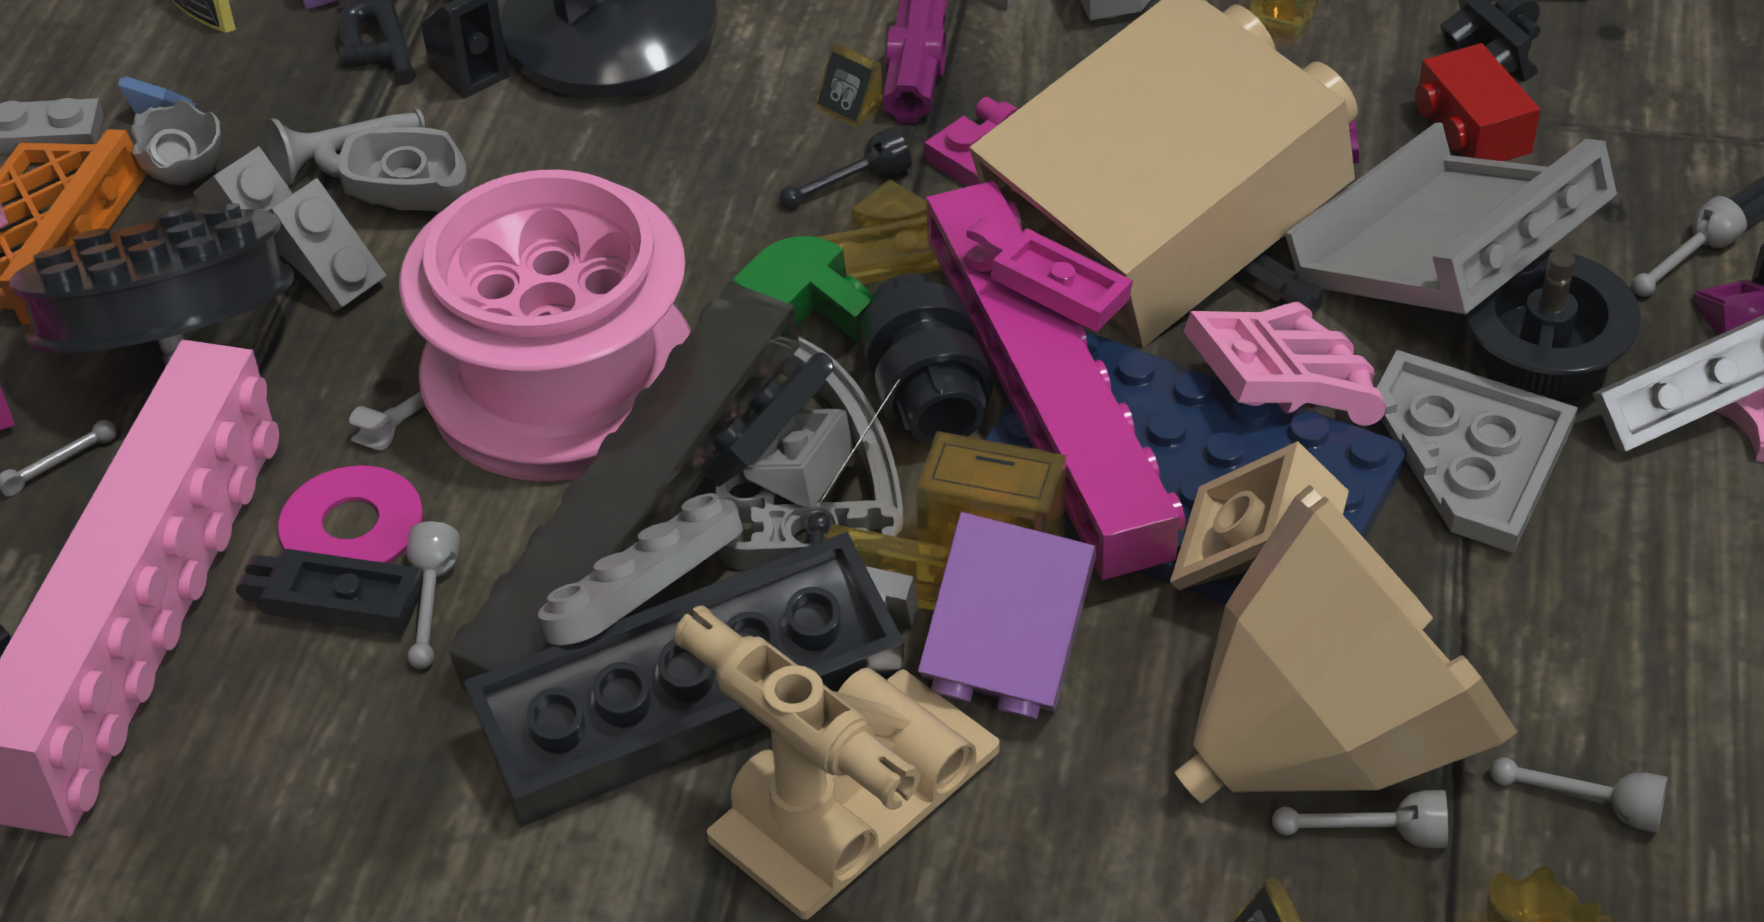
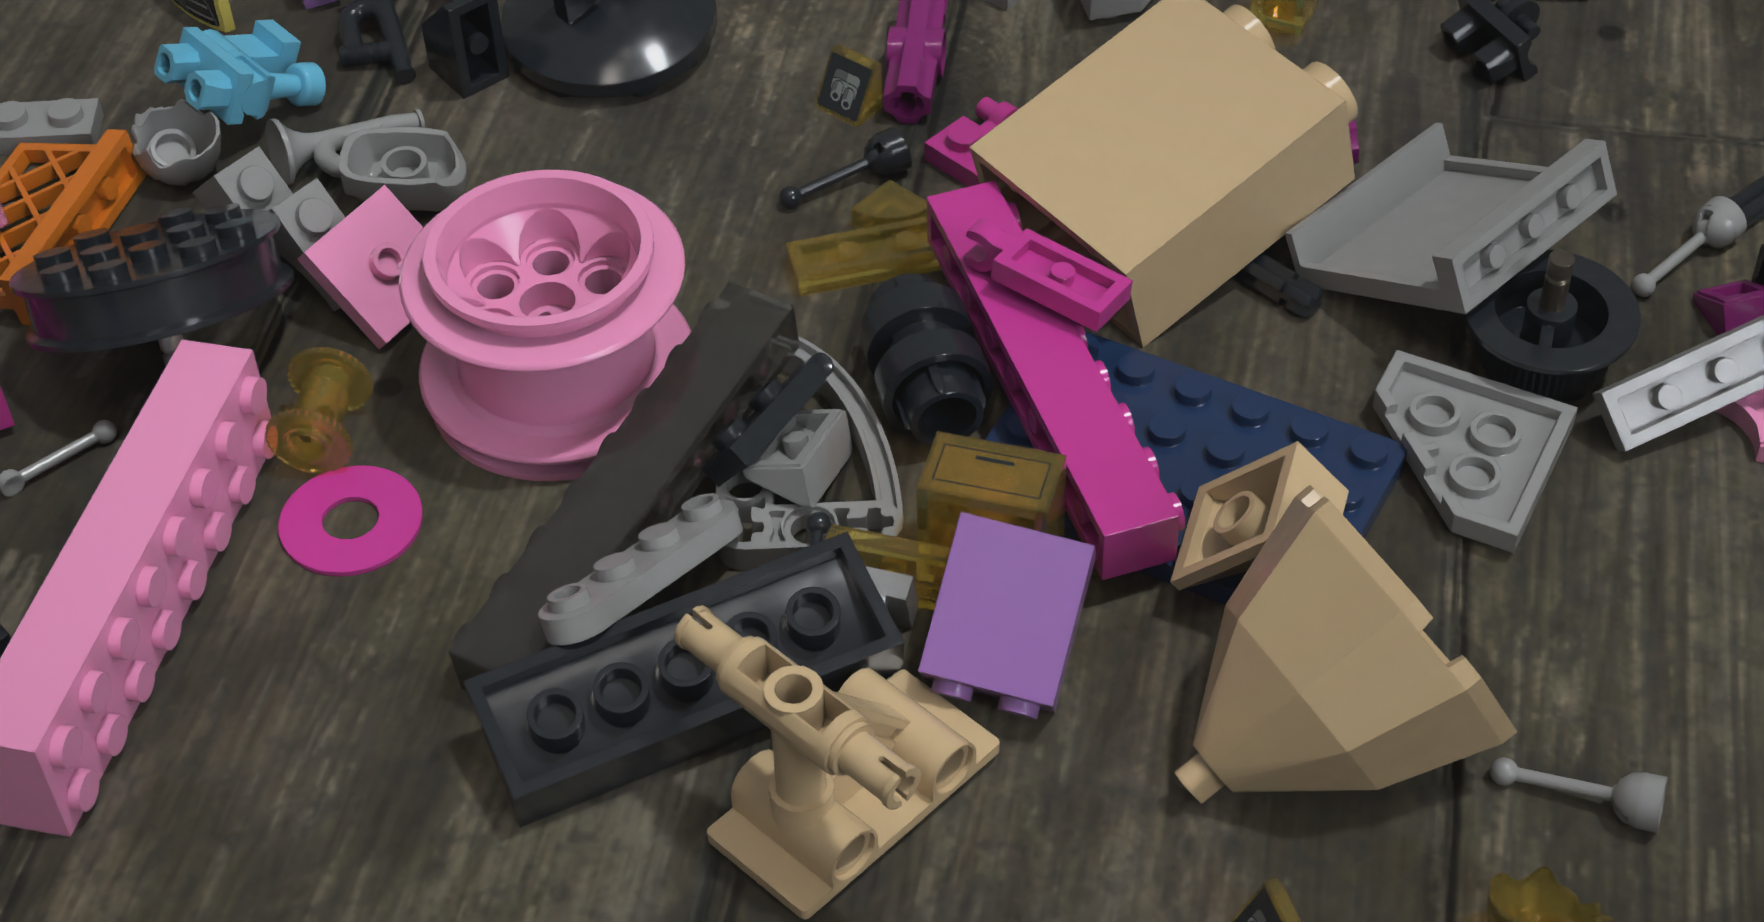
medium blue slope [118,76,195,114] -> none
black hinge [236,549,423,635] -> none
light grey hand [349,391,425,450] -> none
light grey hinge [406,521,460,669] -> none
green brick [733,236,871,344] -> none
sticker [819,379,900,505] -> none
bright pink plate [1183,302,1386,426] -> none
light grey hinge [1272,790,1448,848] -> none
red brick [1415,43,1541,161] -> none
none -> medium azure hips [154,19,326,125]
none -> clear yellow hose [265,347,374,473]
none -> bright pink plate [297,185,423,349]

